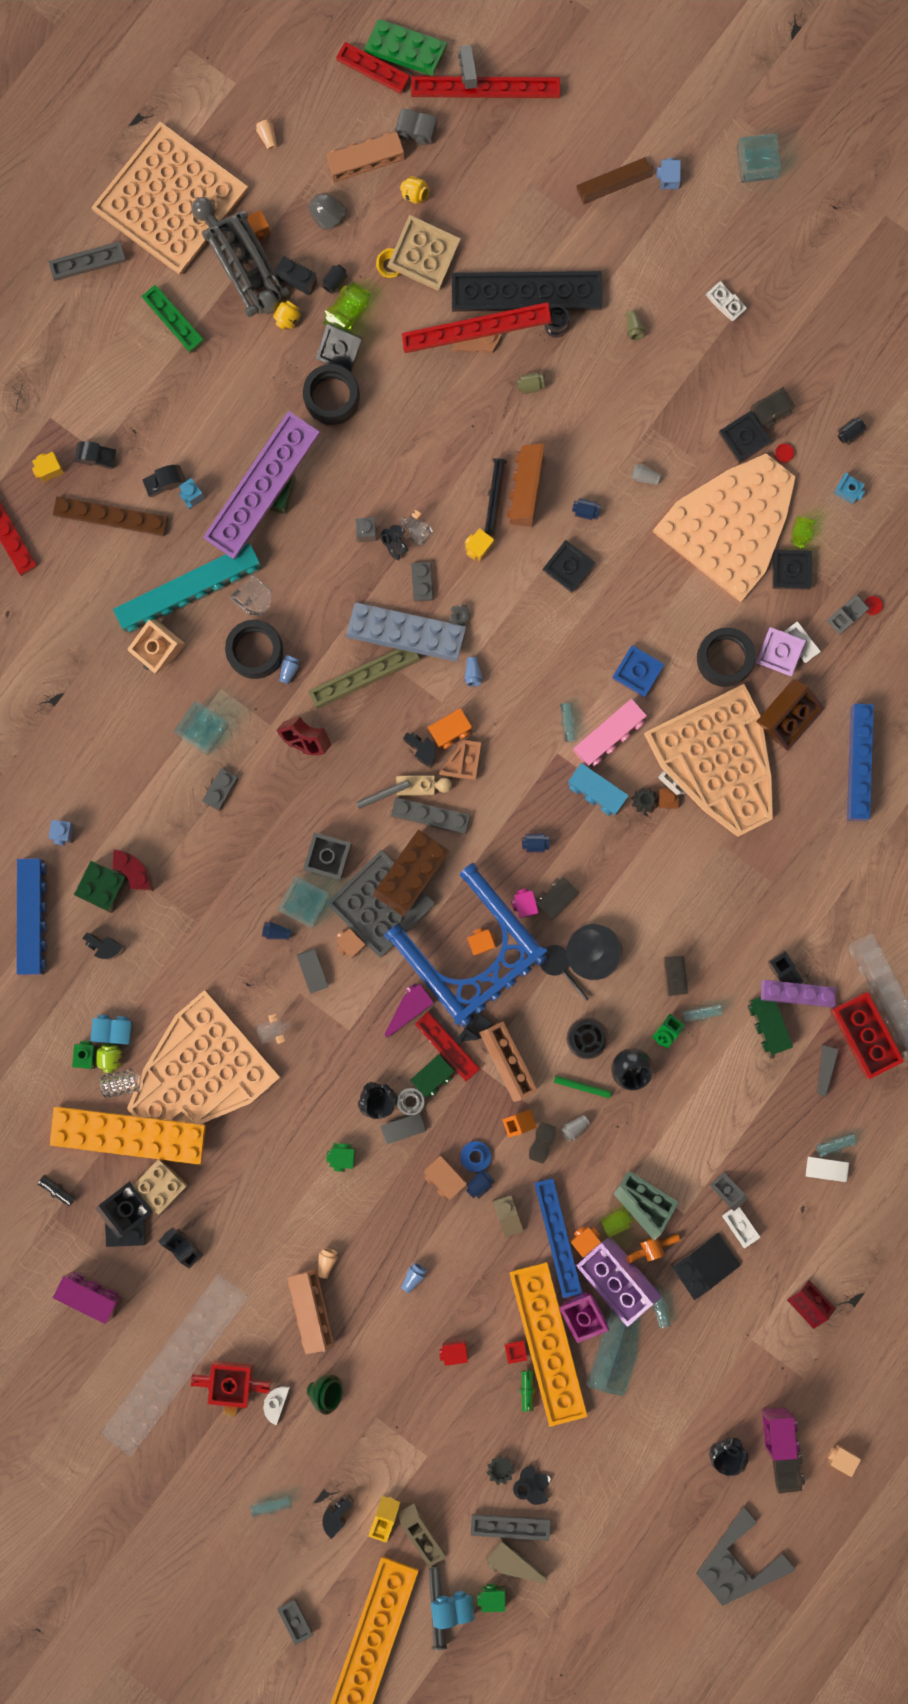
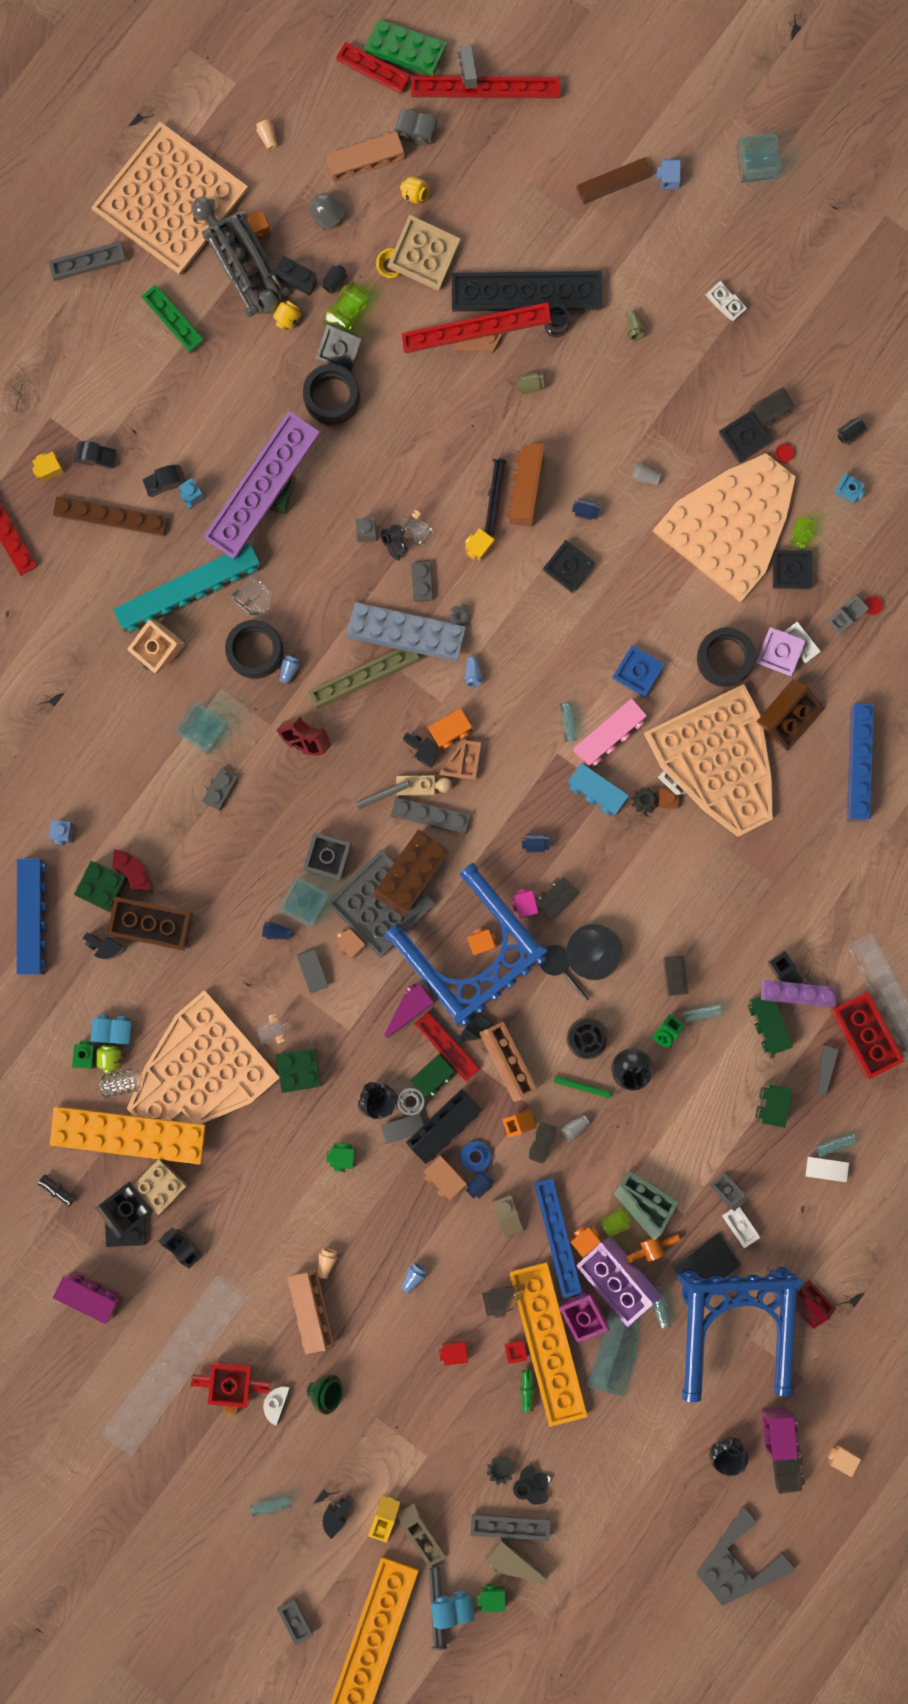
none -> reddish brown brick [107,897,193,951]
none -> dark green brick [276,1048,322,1093]
none -> black brick [406,1089,482,1164]
none -> clear smoke slope [482,1284,526,1318]
none -> blue arch [677,1267,803,1402]
none -> dark green brick [755,1084,793,1128]

